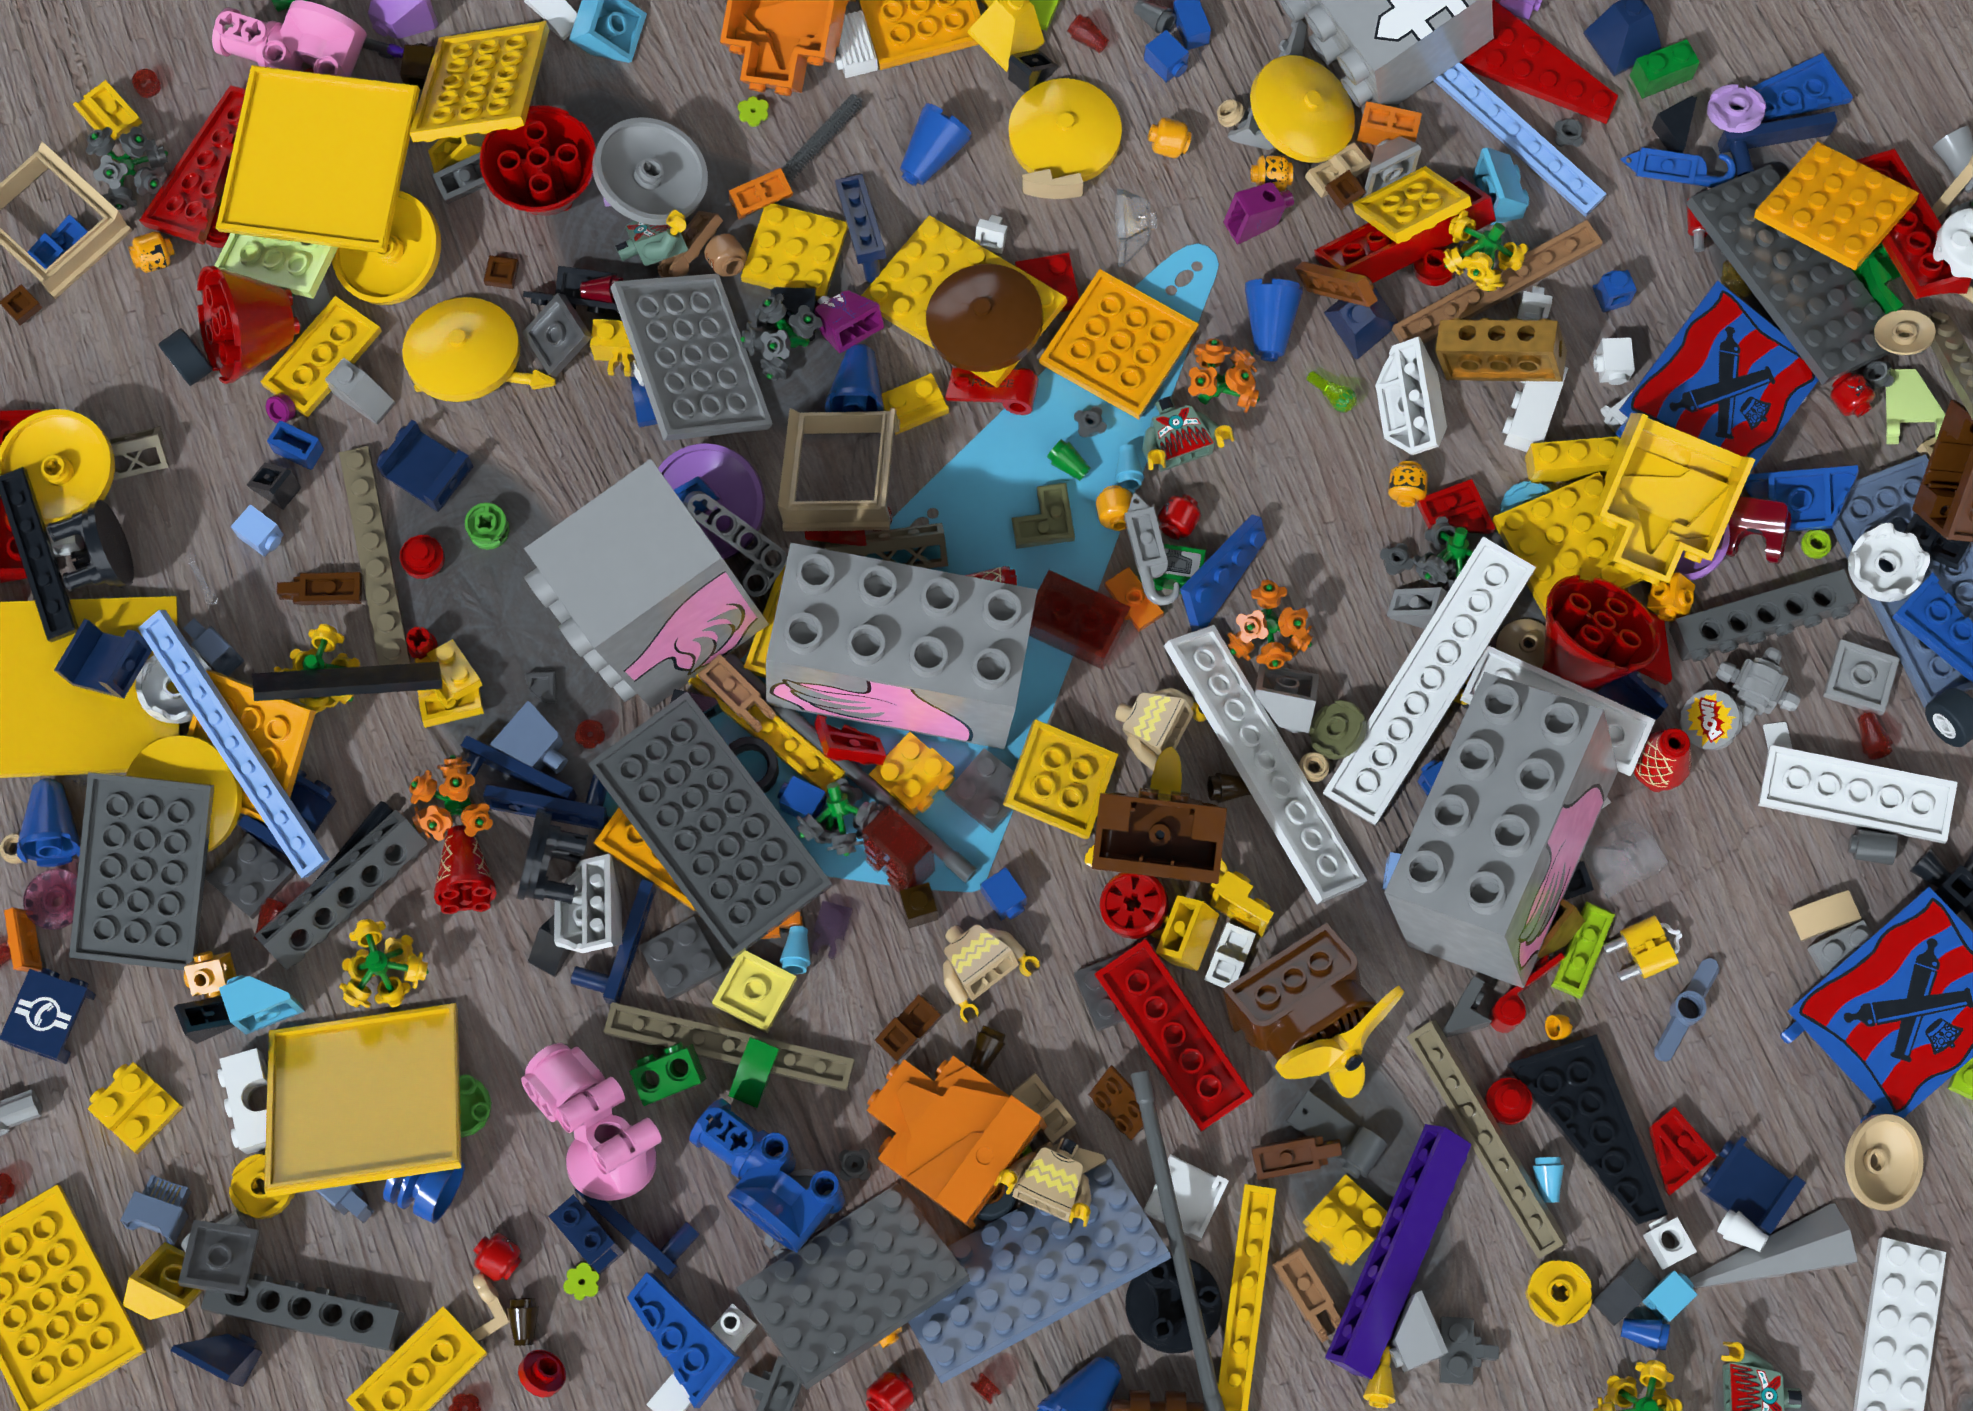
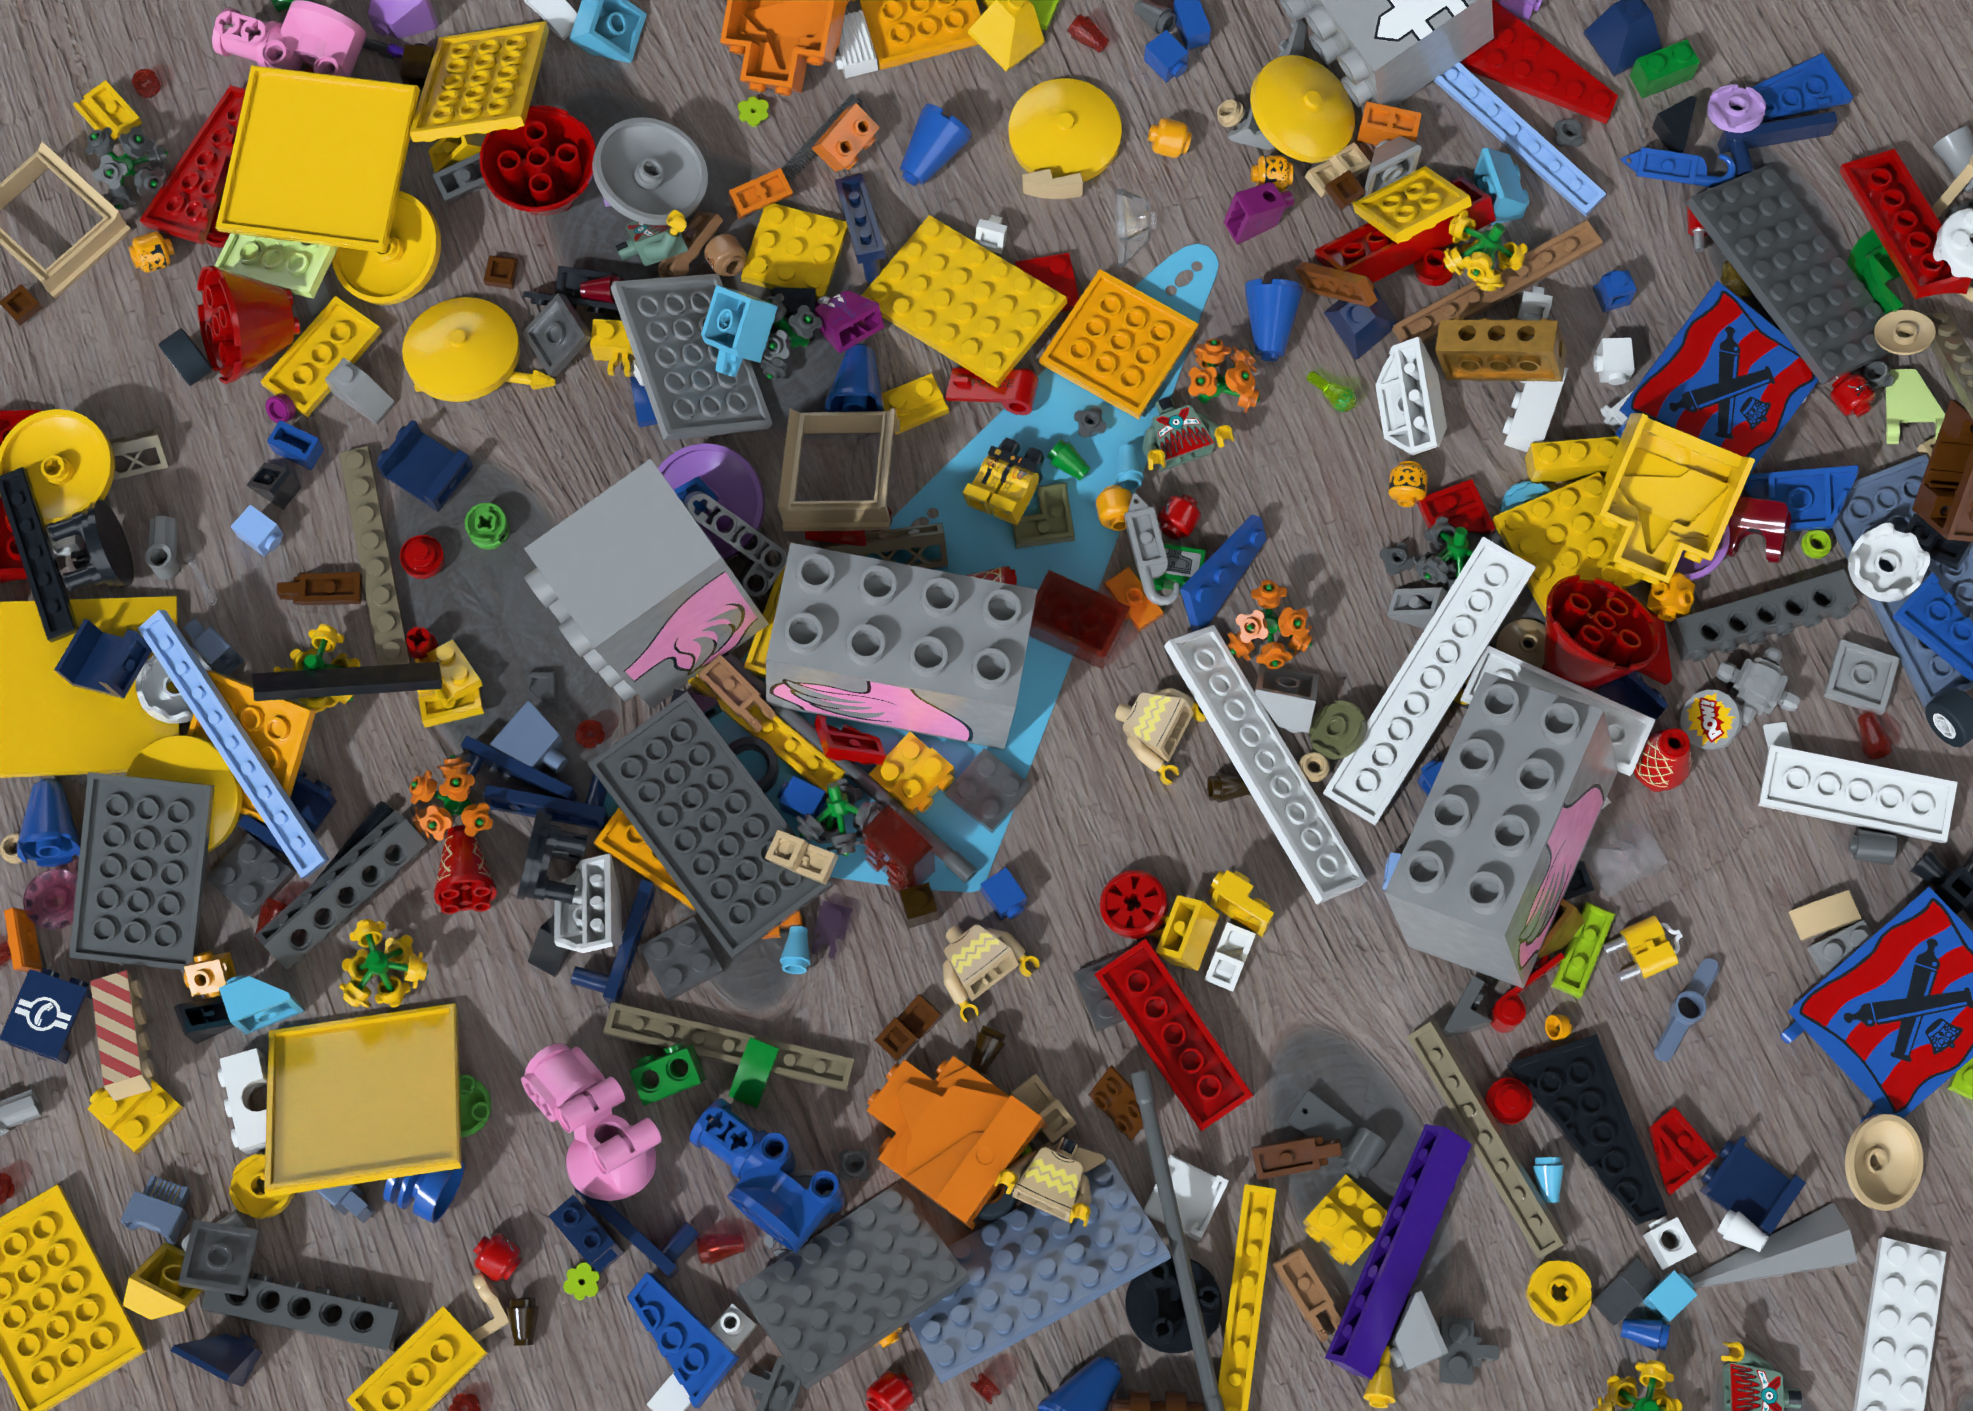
blue slope [27,214,89,269] -> none
red plate [518,1349,566,1398] -> none
light yellow plate [712,950,797,1033] -> none
reddish brown dish [926,264,1043,372] -> none
yellow plate [1003,719,1118,839] -> none
black slope [1008,49,1058,93] -> none
reddish brown brick [1084,746,1228,884] -> none
reddish brown brick [1223,922,1404,1098] -> none
light orange plate [1754,141,1919,271] -> none
none -> tan brick [90,970,154,1101]
none -> light grey piece [145,515,180,580]
none -> clear red cone [696,1233,745,1266]
none -> medium azure hinge [701,285,778,377]
none -> tan slope [765,830,839,885]
none -> orange brick [811,103,880,172]
none -> hips [962,437,1045,525]

